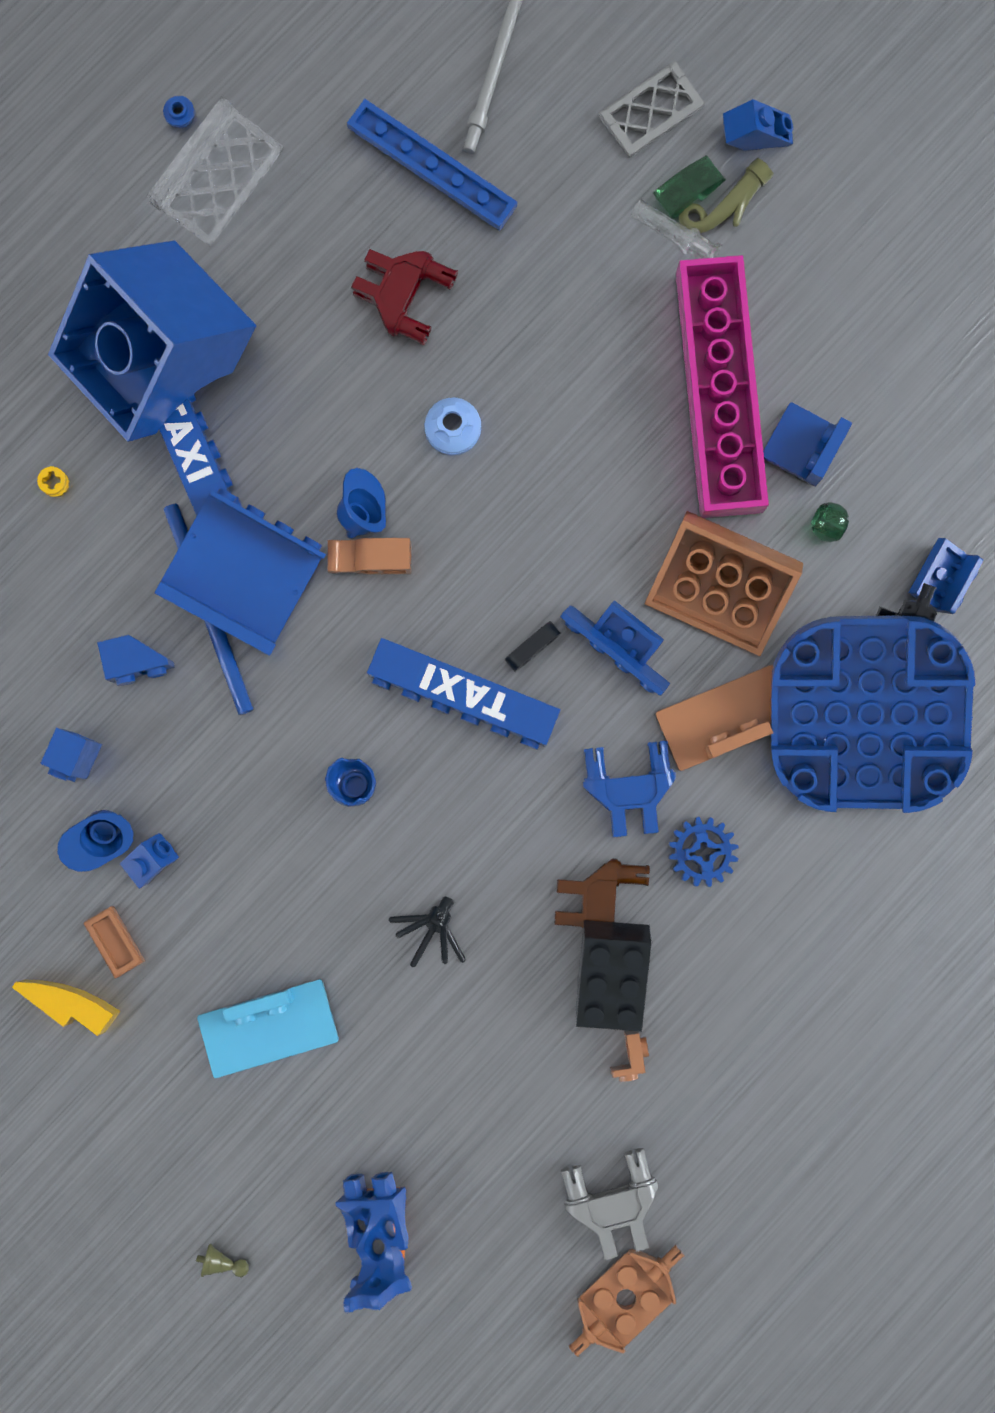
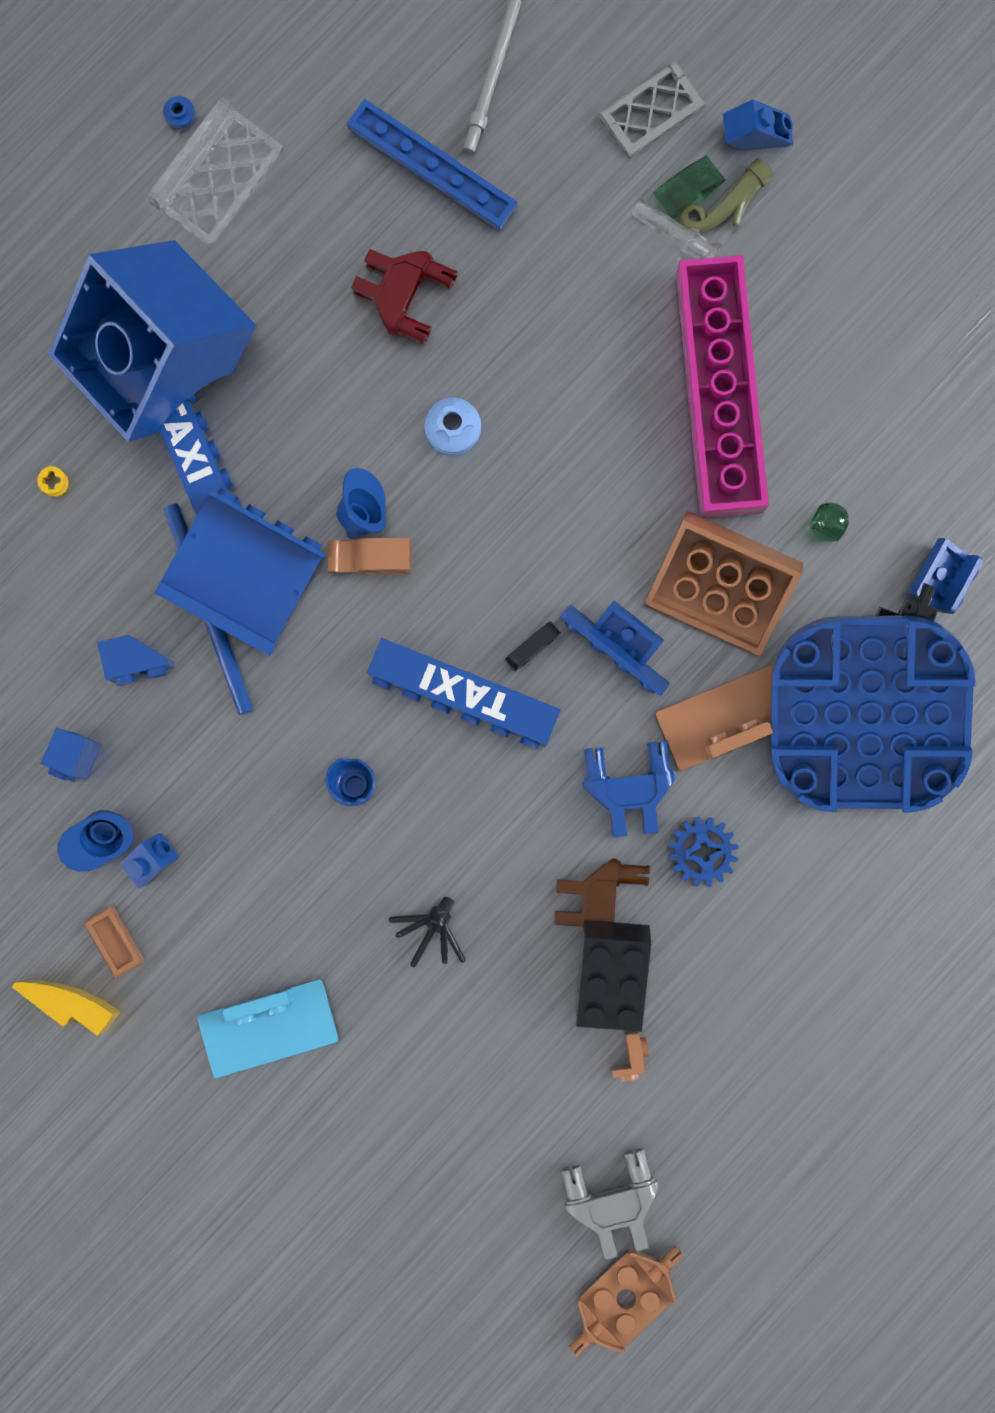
olive piece [196,1244,249,1278] -> none
blue hips [335,1172,412,1313] -> none
blue bracket [763,402,853,487] -> none

